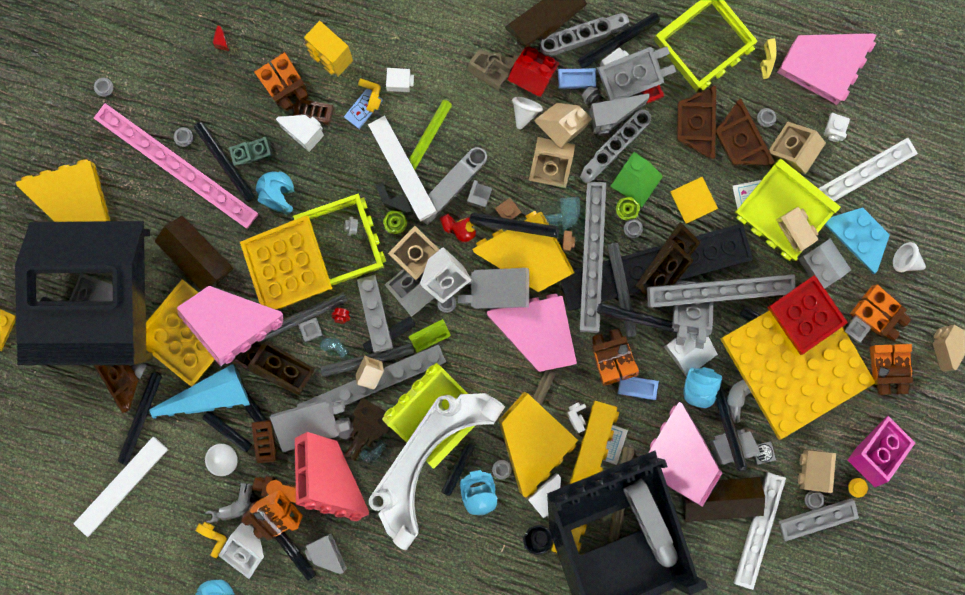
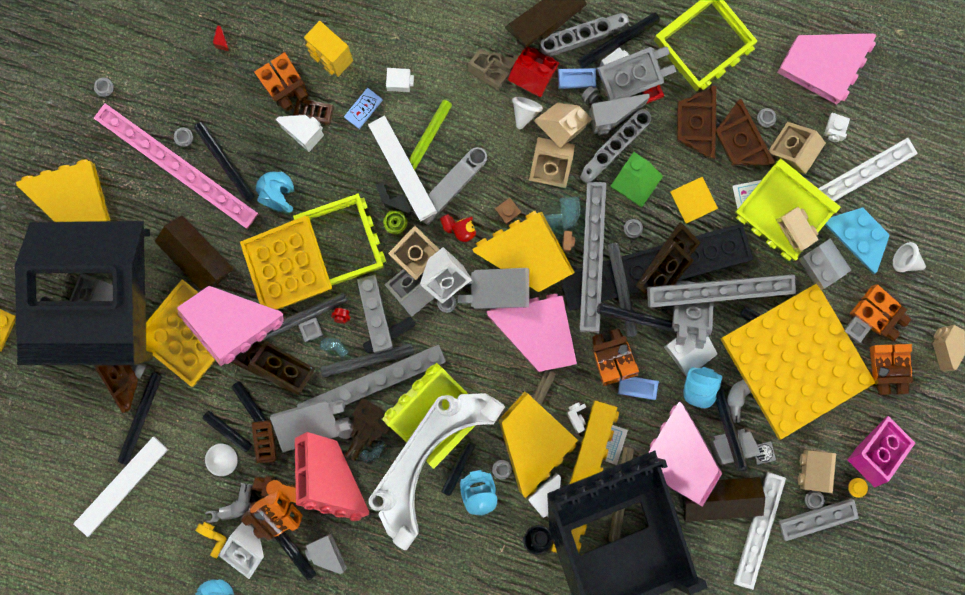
medium azure wedge [149,364,250,419] -> none
sand green slope [229,137,274,166] -> none
light grey plate [344,217,358,236] -> none
tan panel [356,356,384,390] -> none
yellow plate [358,78,381,112] -> none
lime plate [408,319,451,353] -> none
light grey panel [467,180,492,210] -> none
black axle [469,213,559,238] -> none
lime plate [616,197,640,221] -> none
light grey piece [623,478,678,567] -> none
light yellow slope [760,38,776,79] -> none
red plate [767,275,848,355] -> none

